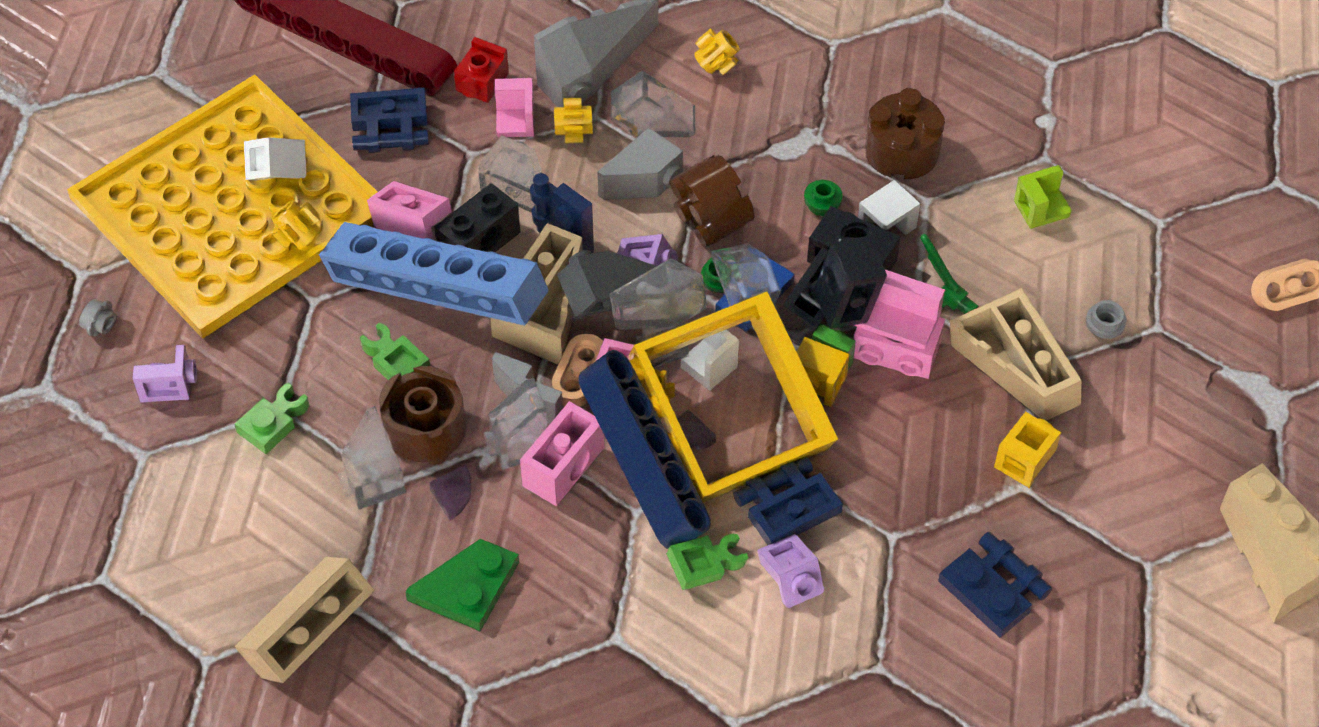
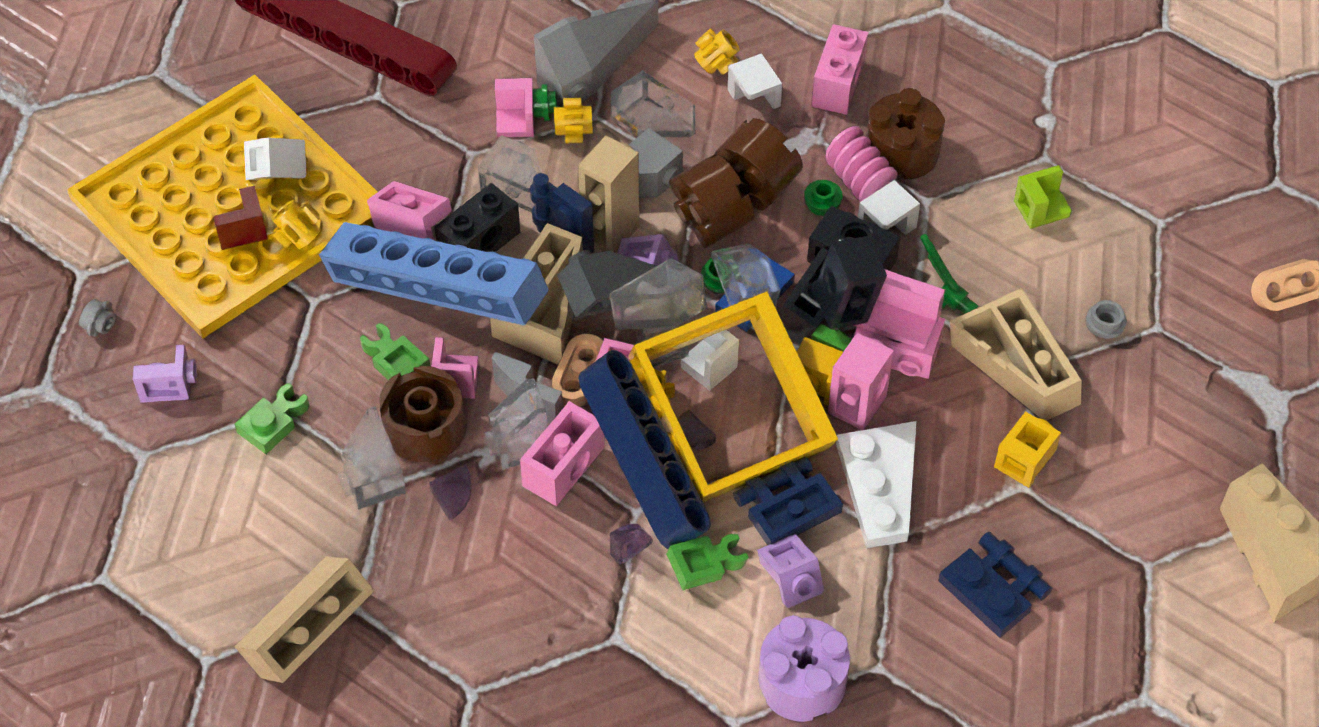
dark blue plate [350,88,429,153] -> none
green wing [405,539,519,631] -> none
red brick [454,37,509,103] -> none
none -> dark red panel [214,185,268,250]
none -> bright pink panel [431,337,479,399]
none -> green plate [533,84,557,121]
none -> tan brick [578,135,639,253]
none -> clear purple tile [609,524,653,565]
none -> reddish brown brick [714,118,803,211]
none -> white panel [728,53,782,109]
none -> lavender brick [758,615,850,722]
none -> bright pink brick [812,24,868,115]
none -> bright pink piece [825,126,900,202]
none -> bright pink brick [828,332,894,430]
none -> white wing [836,421,917,549]

